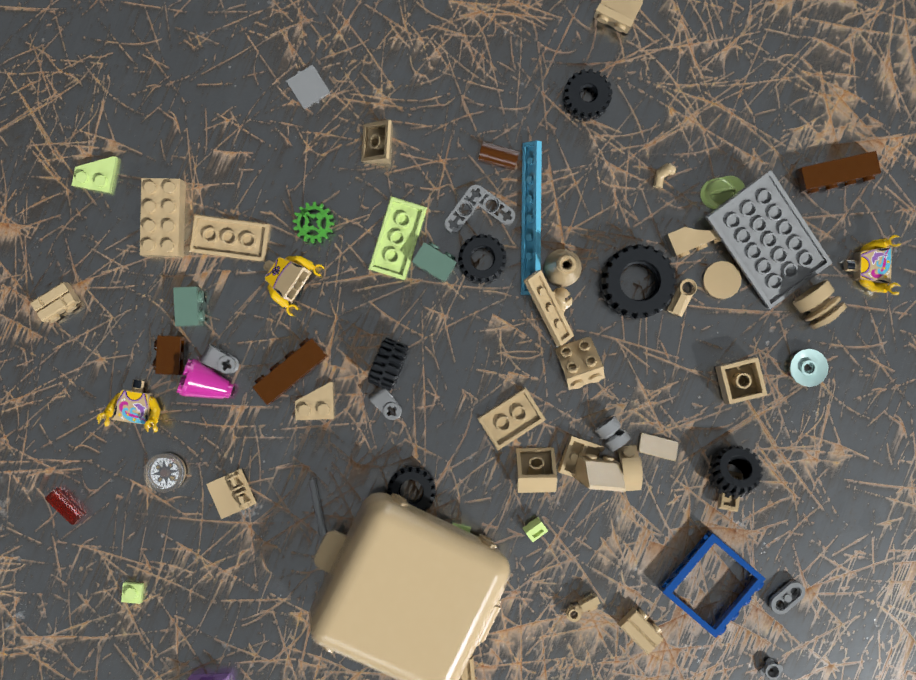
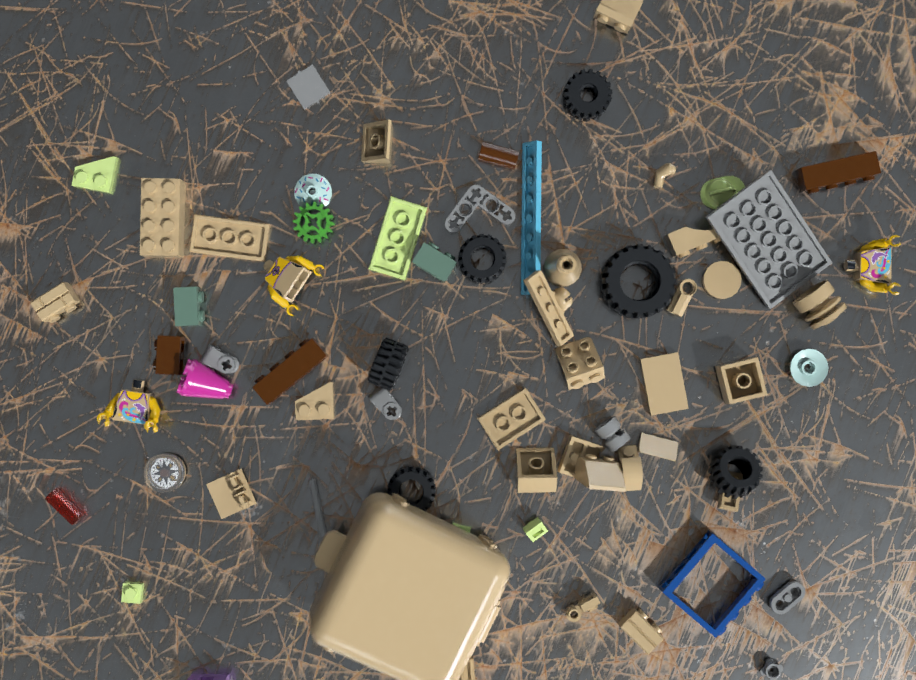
none -> light aqua dish [294,174,332,211]
none -> tan tile [640,352,689,416]

